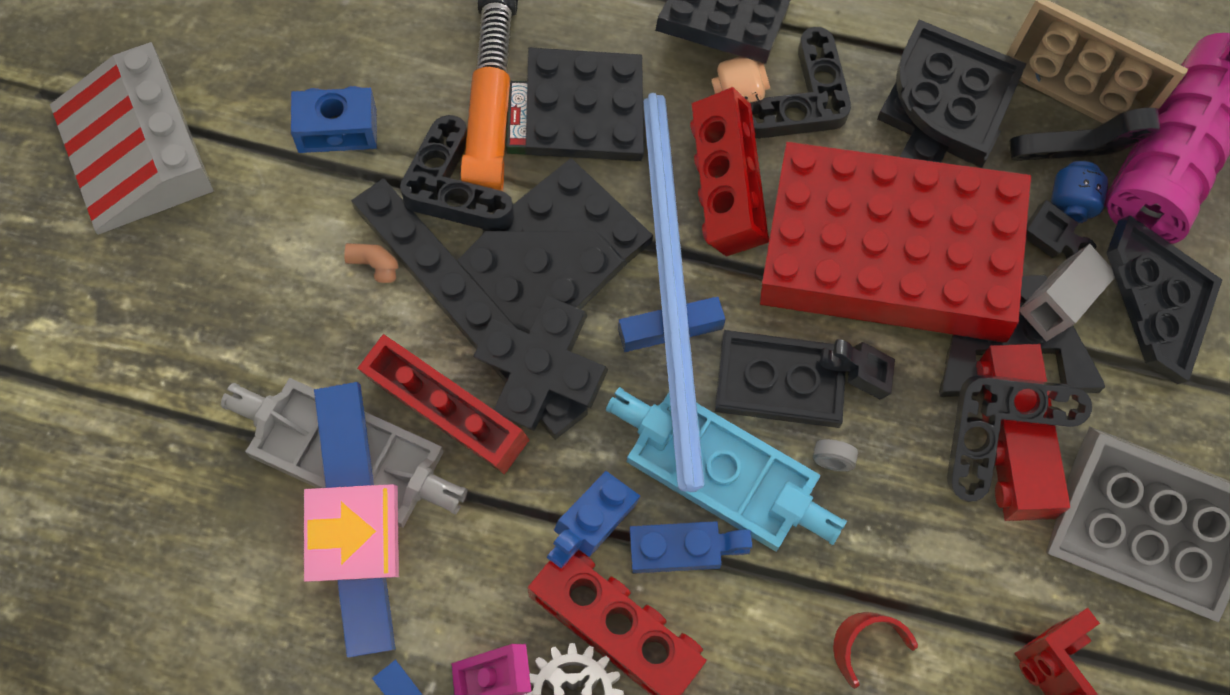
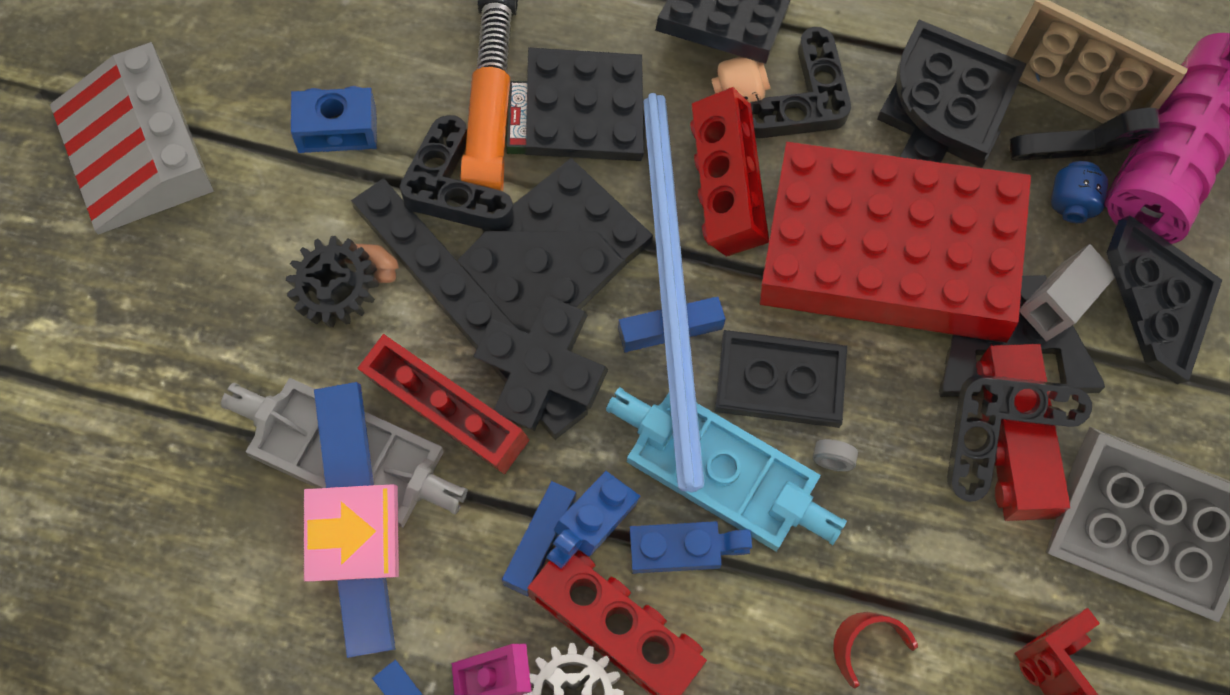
black plate [820,339,895,400] -> none
black plate [1026,200,1097,259] -> none
none -> black gear [286,236,379,327]
none -> blue piece [502,481,576,597]

